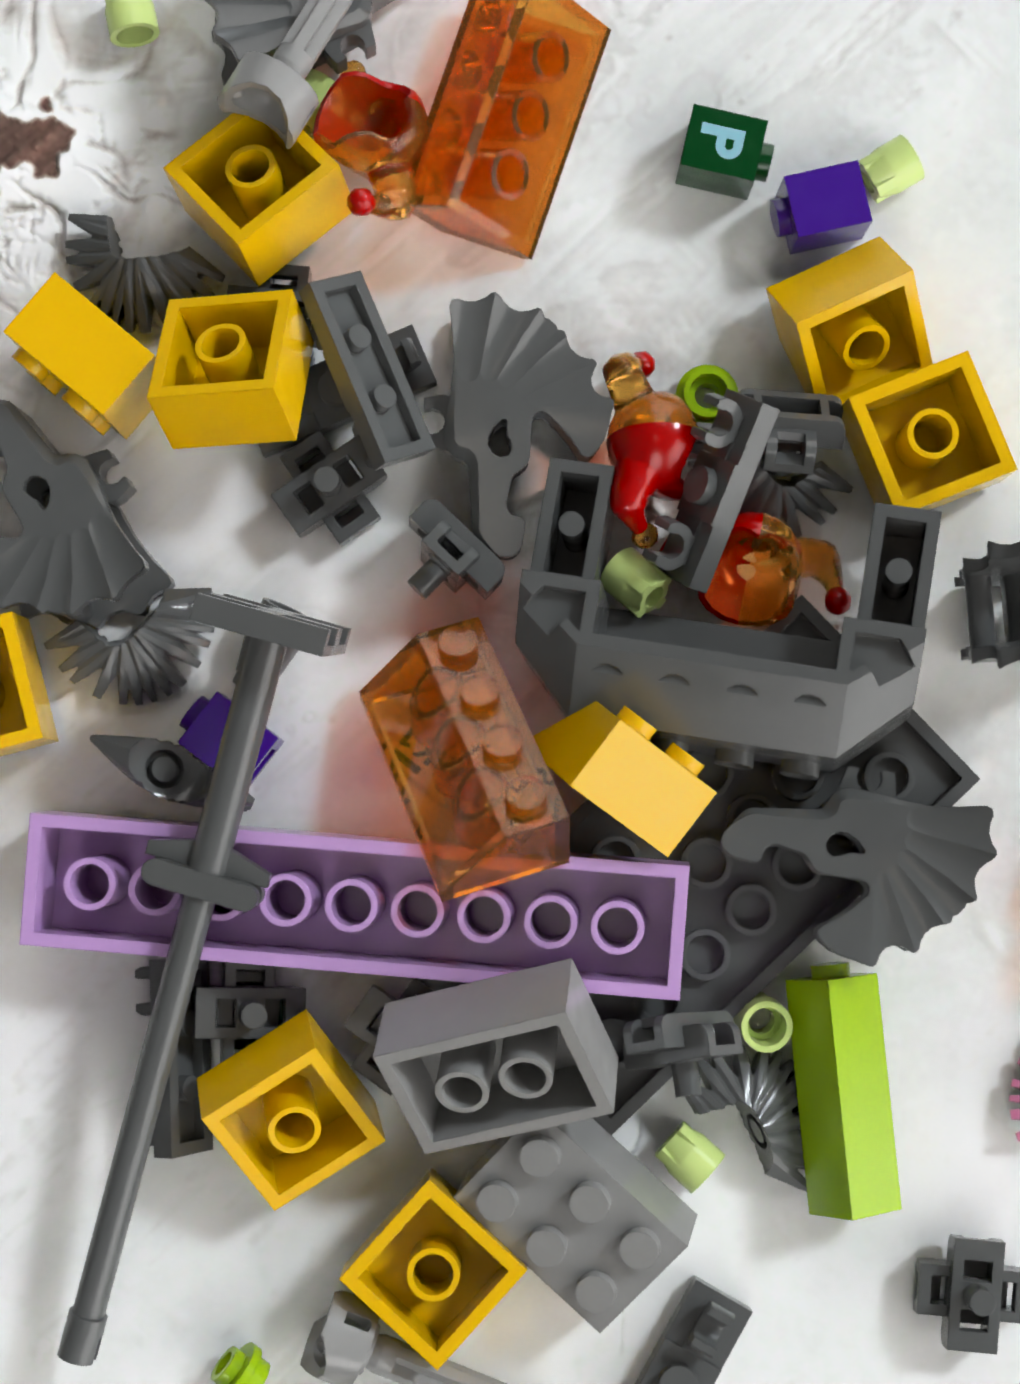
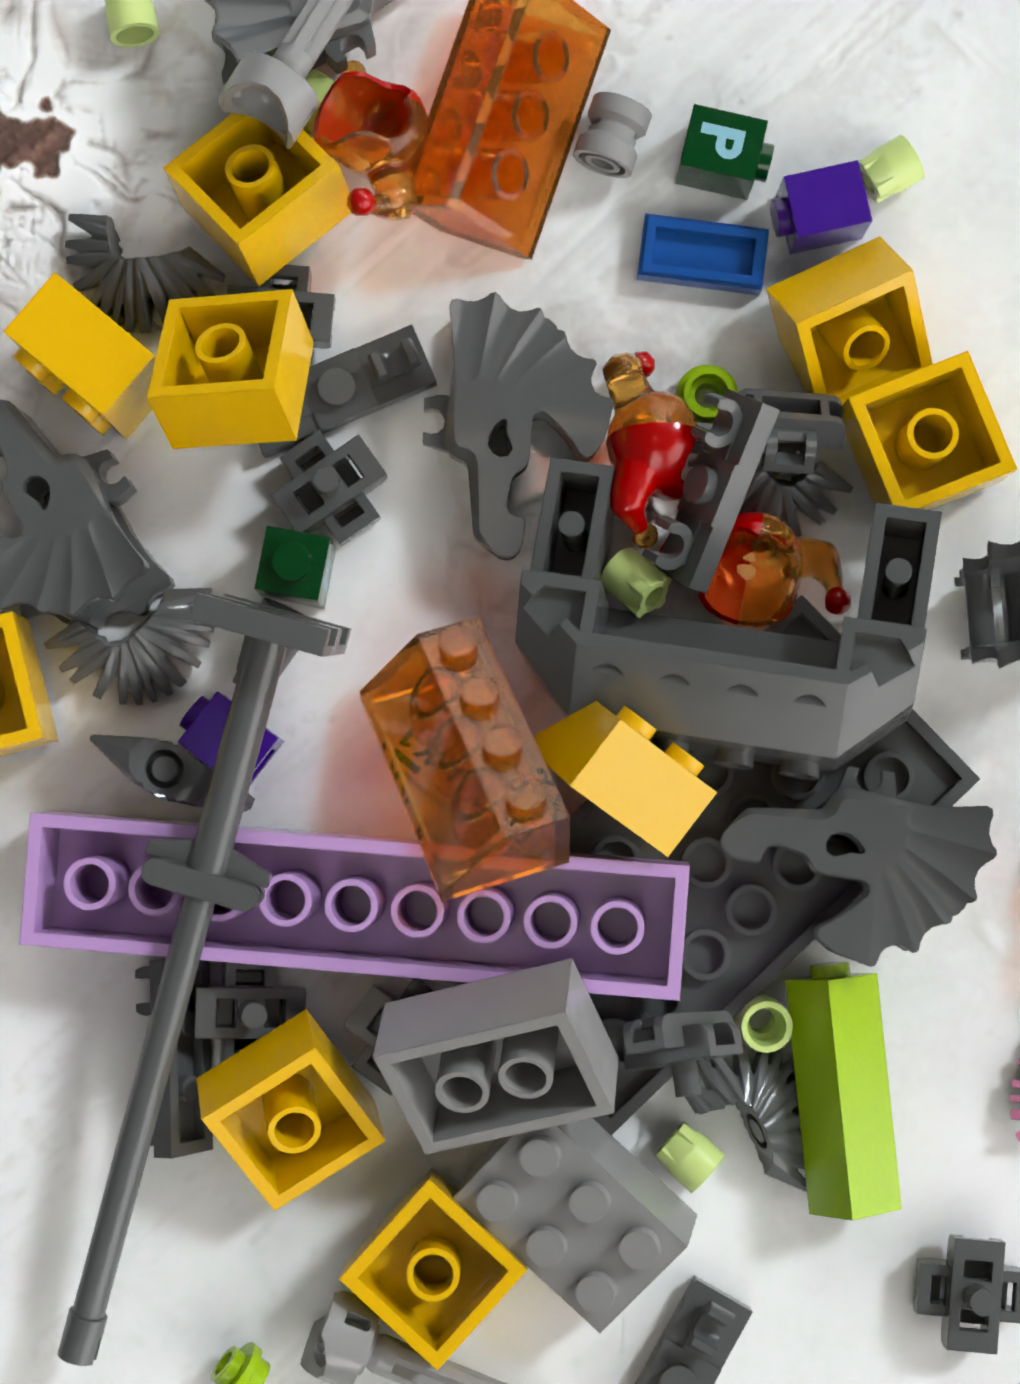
dark grey plate [299,270,436,471] -> none
dark grey piece [407,499,505,600] -> none
none -> dark green brick [254,526,336,609]
none -> light grey wheel [573,92,652,178]
none -> blue tile [636,213,769,295]

